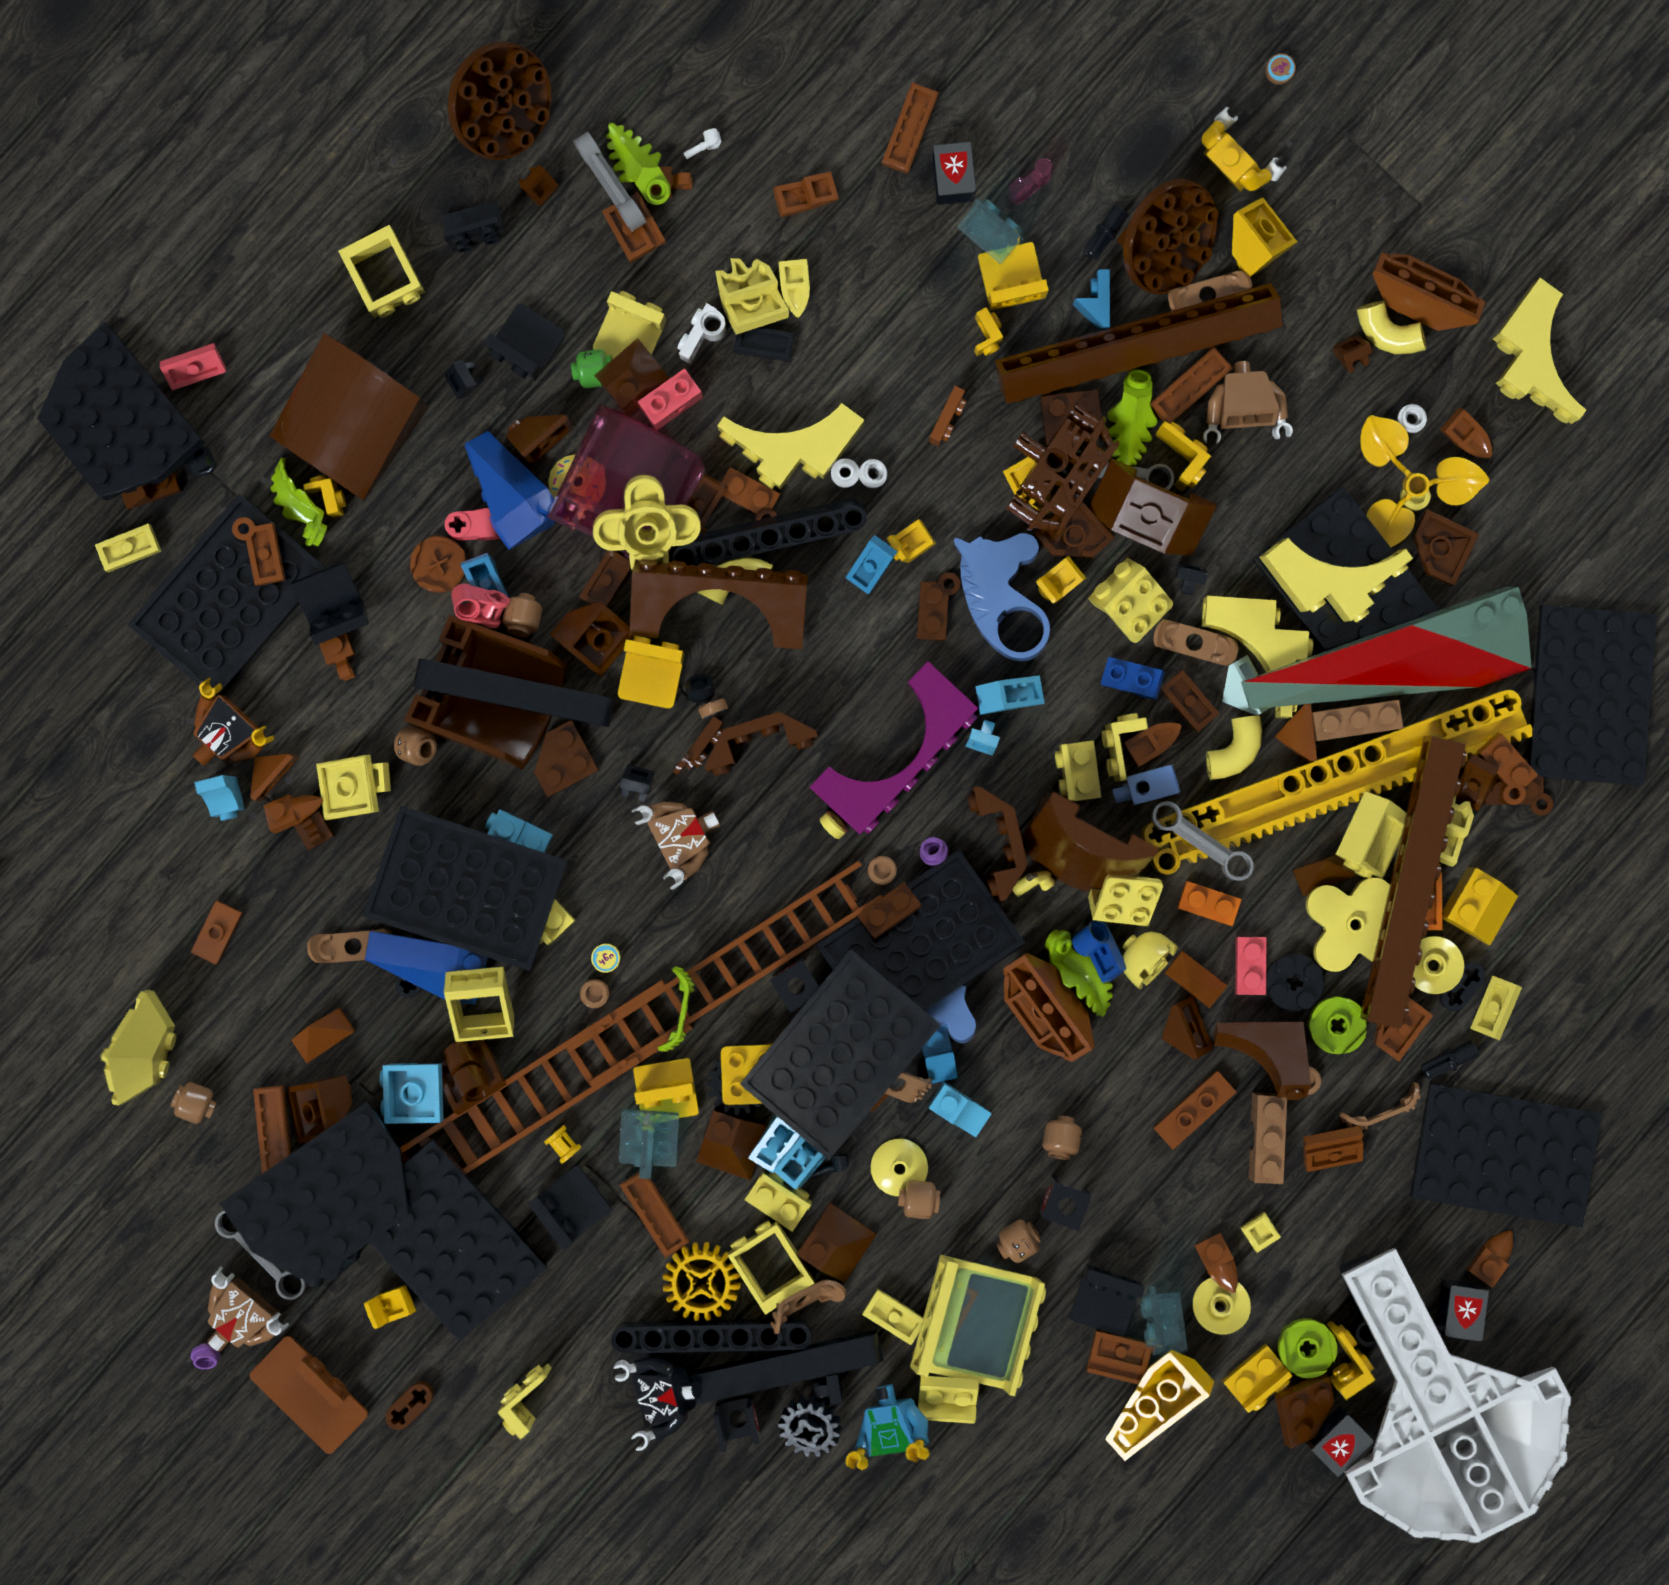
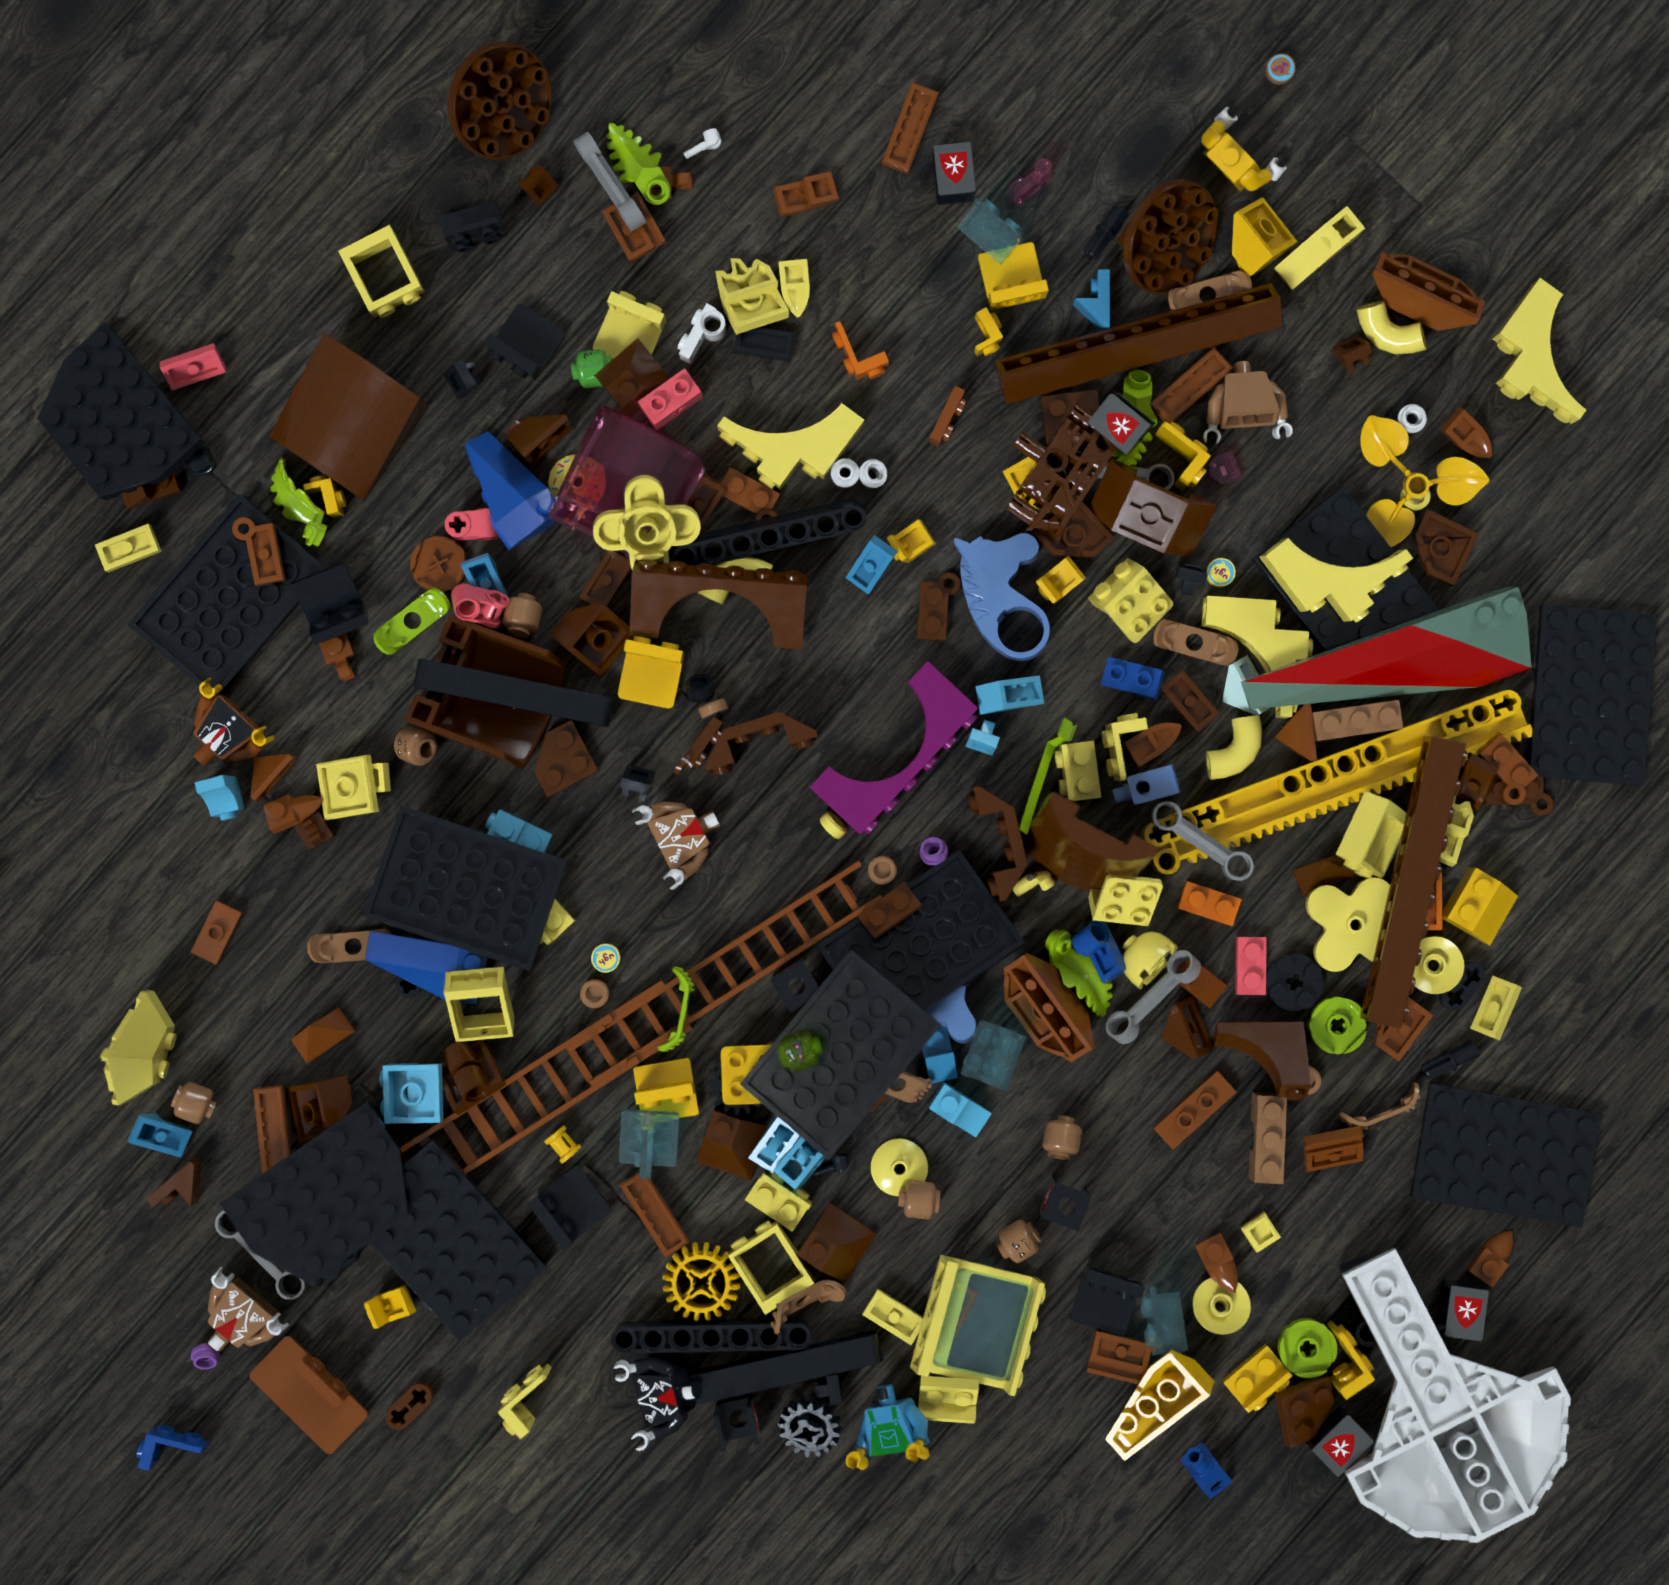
none -> dark azure slope [128,1113,193,1157]
none -> blue bracket [136,1425,209,1471]
none -> reddish brown slope [146,1158,201,1207]
none -> lime piece [373,588,450,655]
none -> clear neon green head [777,1030,823,1072]
none -> orange bracket [832,321,889,380]
none -> clear light blue bracket [961,1020,1026,1091]
none -> lime piece [1019,718,1077,834]
none -> piece [1088,392,1155,455]
none -> light grey piece [1106,950,1201,1044]
none -> blue bracket [1180,1442,1233,1499]
none -> tile [1206,558,1236,587]
none -> clear pink tile [1208,451,1242,485]
none -> light yellow slope [1274,206,1365,290]

